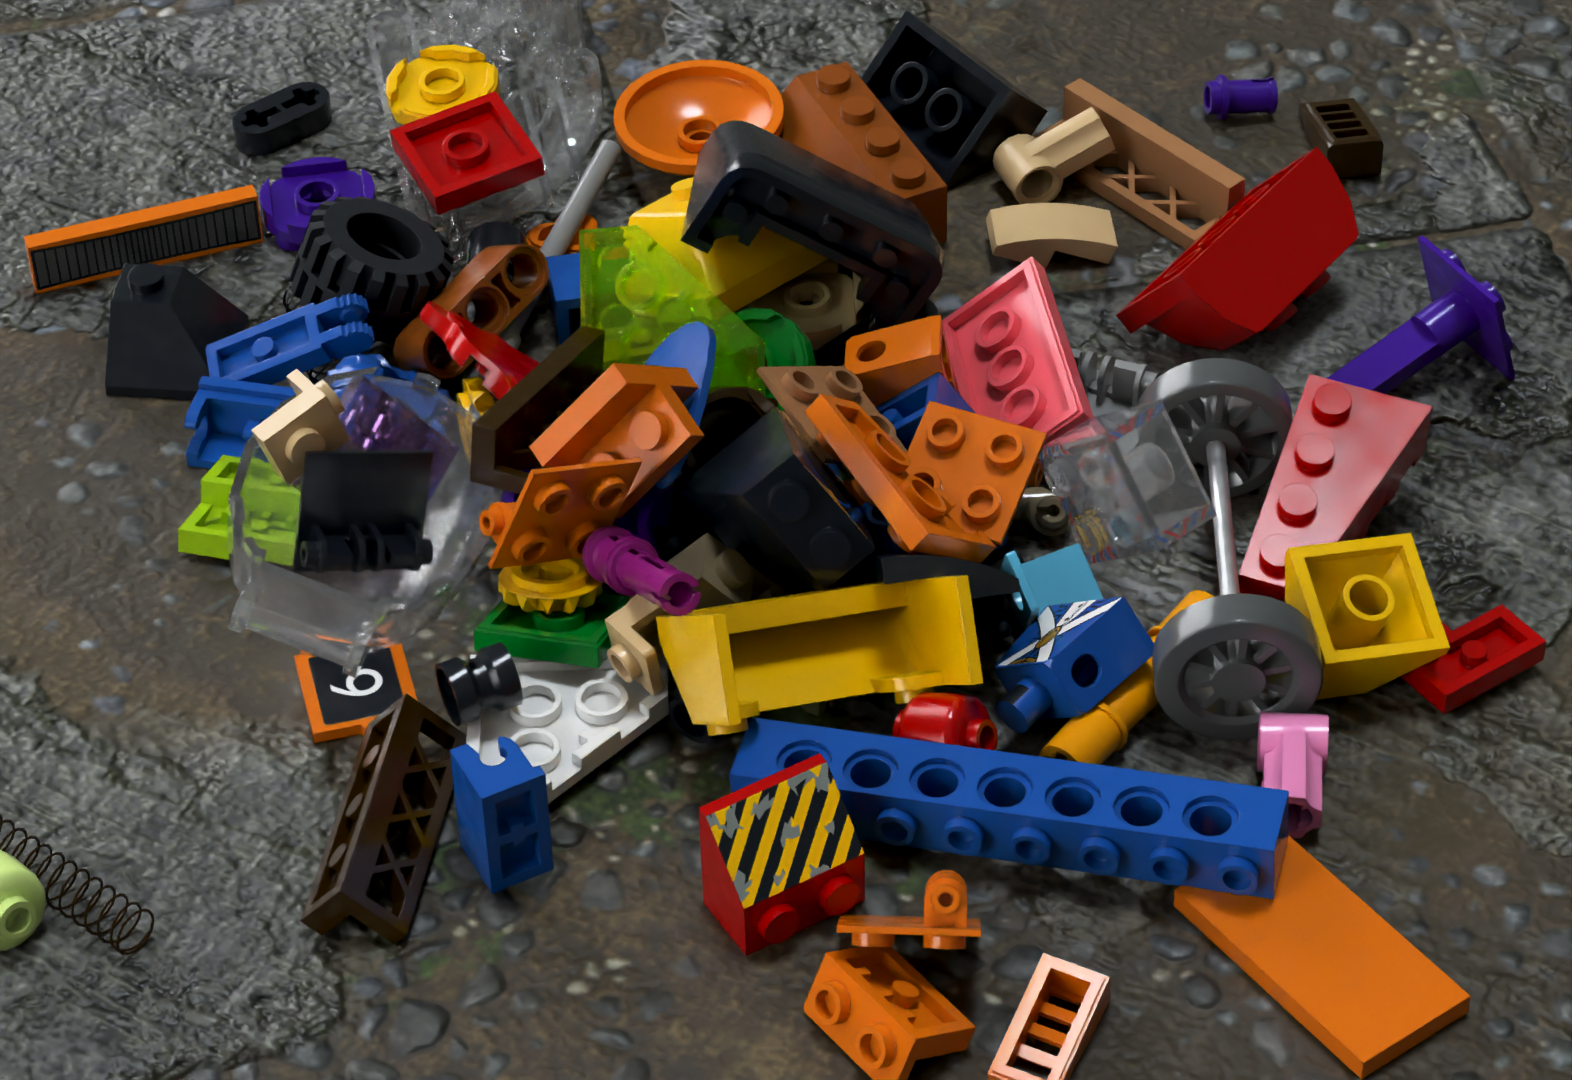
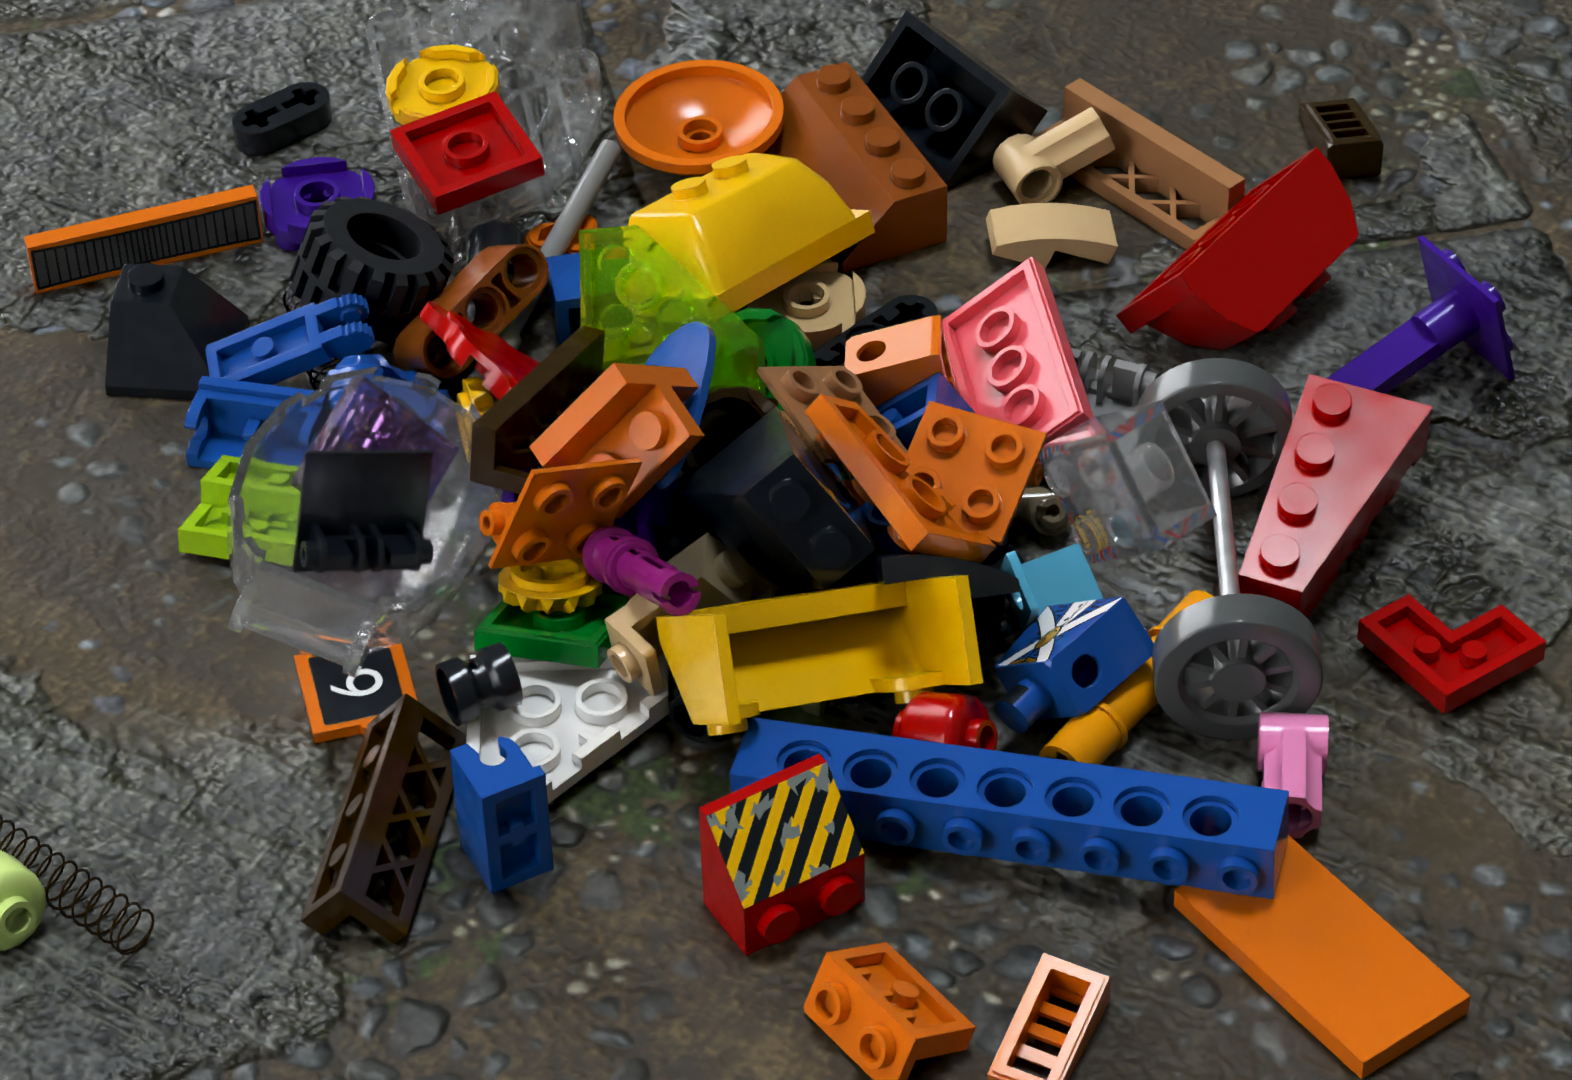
tan bracket [251,369,351,486] -> none
black windscreen [680,121,944,332] -> none
orange hinge [836,870,981,949] -> none
dark purple pin [1203,75,1278,120] -> none
yellow slope [1285,533,1450,700] -> none

